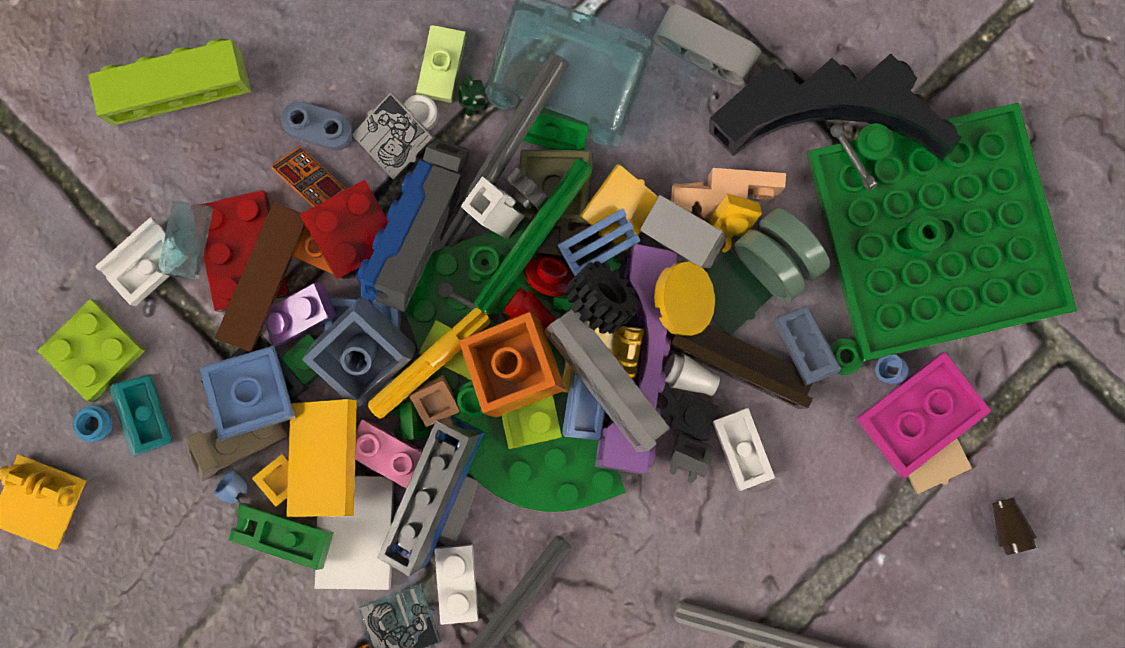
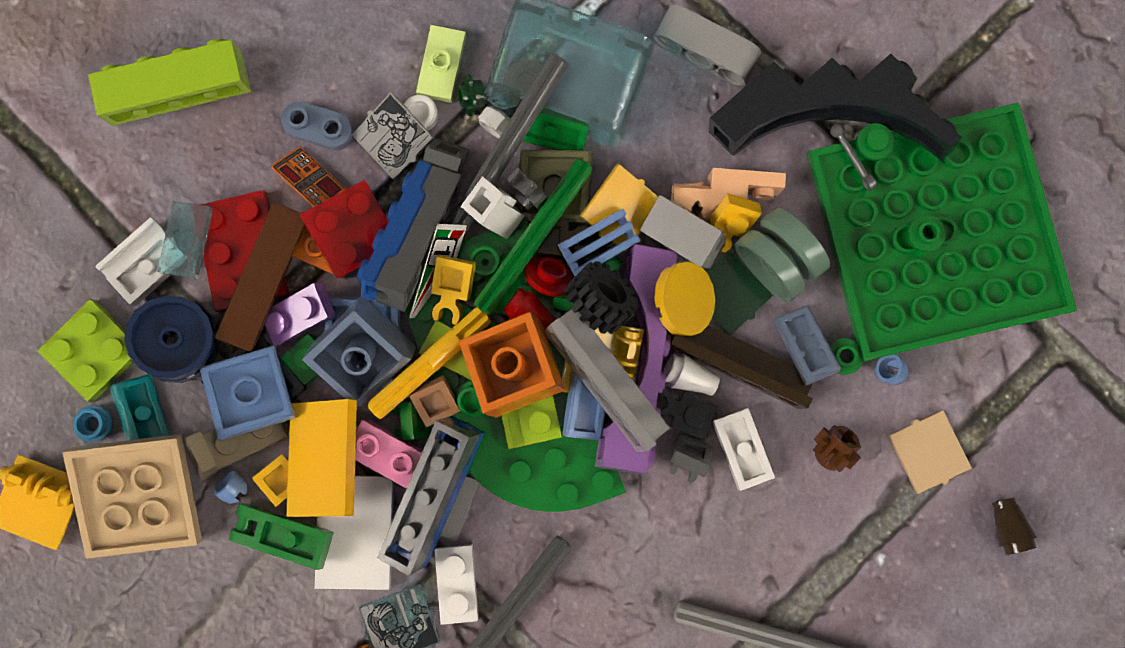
dark pink plate [855,352,991,478] -> none
none -> tan plate [63,434,202,559]
none -> dark blue wheel [124,296,219,383]
none -> sticker [409,224,467,318]
none -> yellow plate [431,255,476,325]
none -> white tile [478,106,510,139]
none -> reddish brown gear [813,425,861,472]

